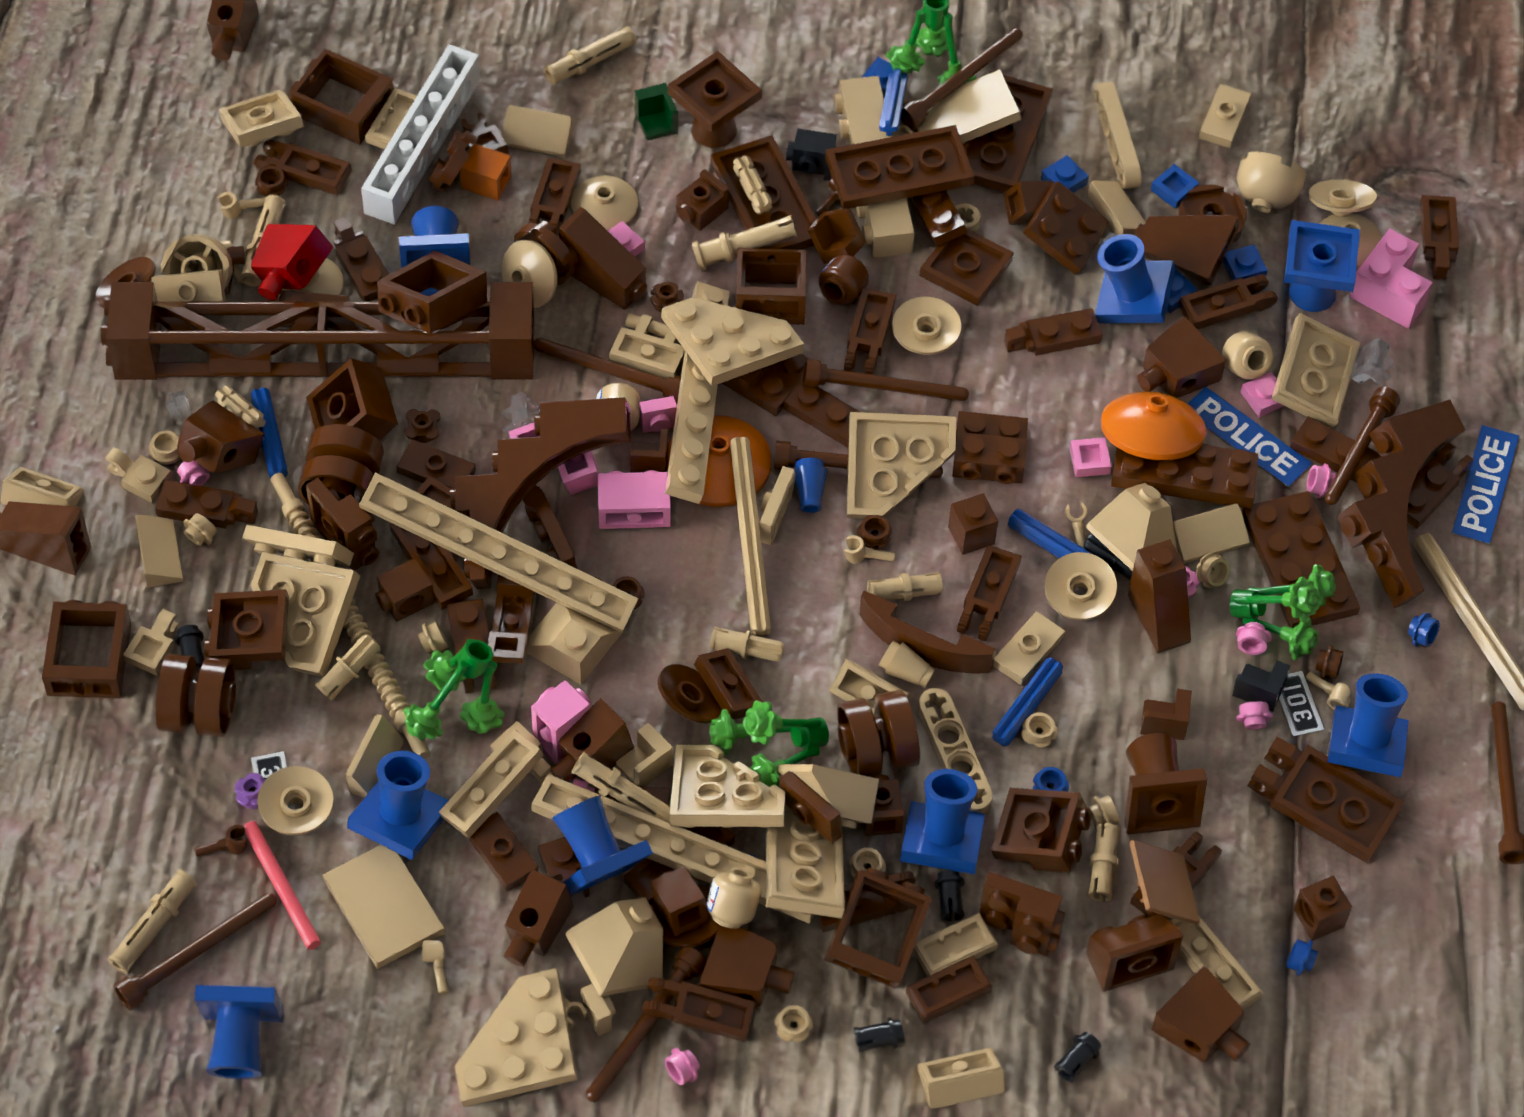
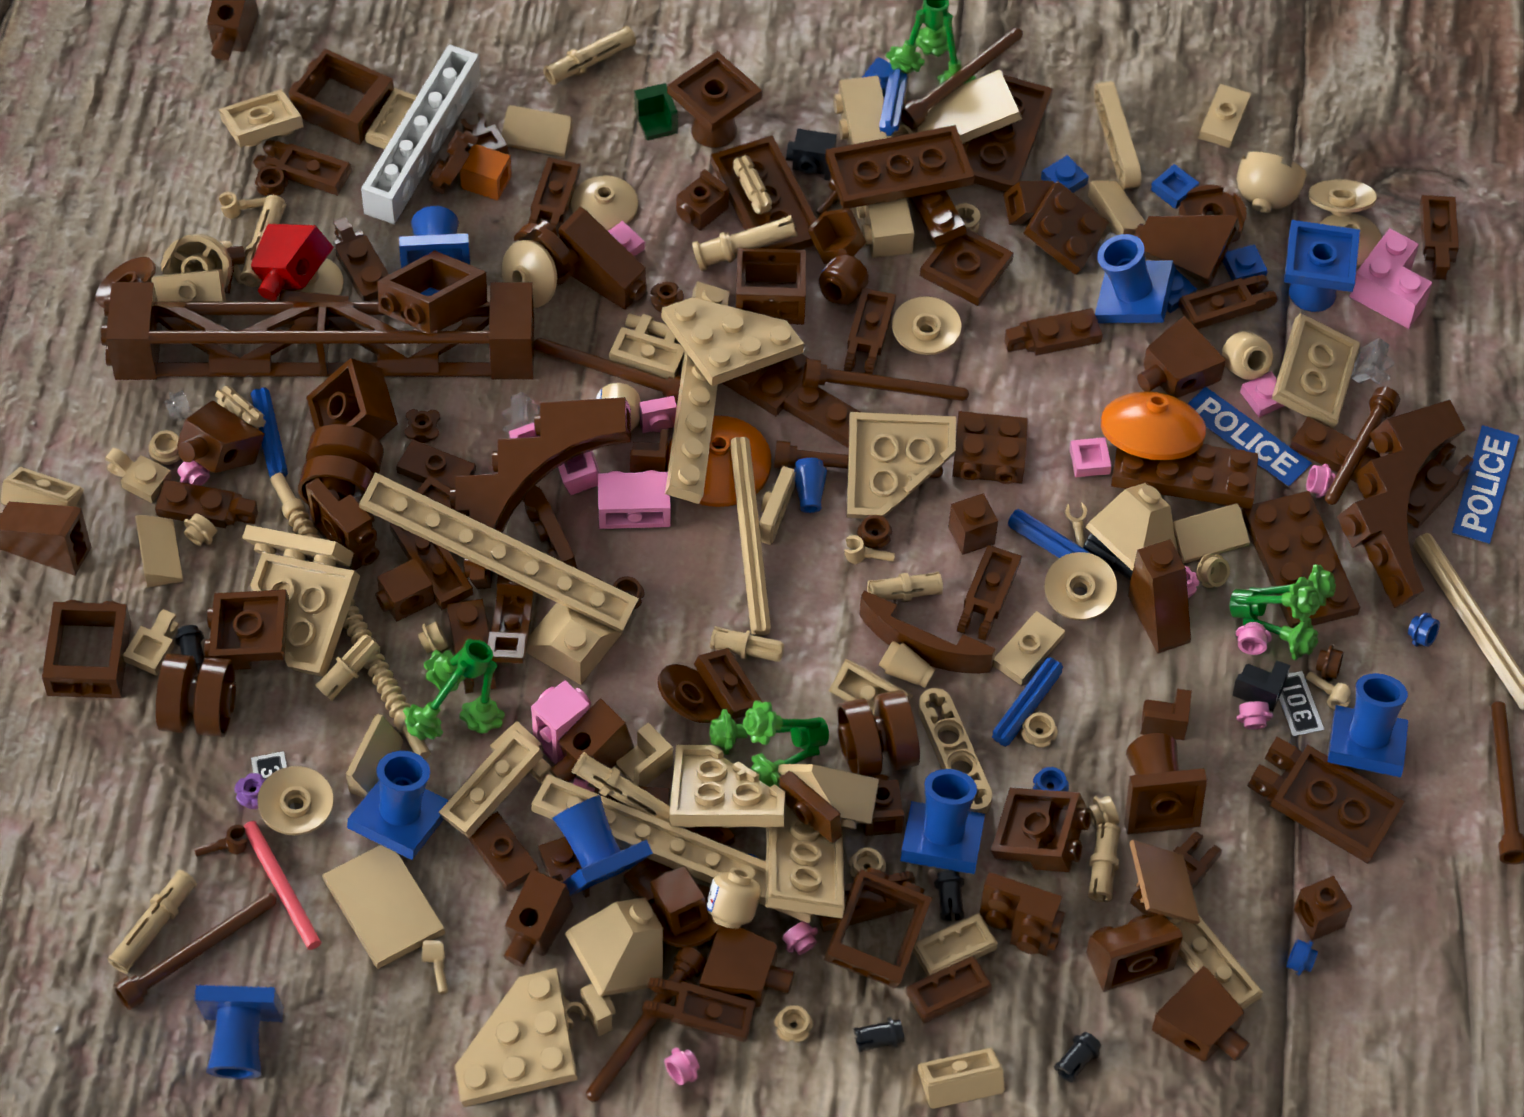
none -> bright pink plate [782,921,818,955]

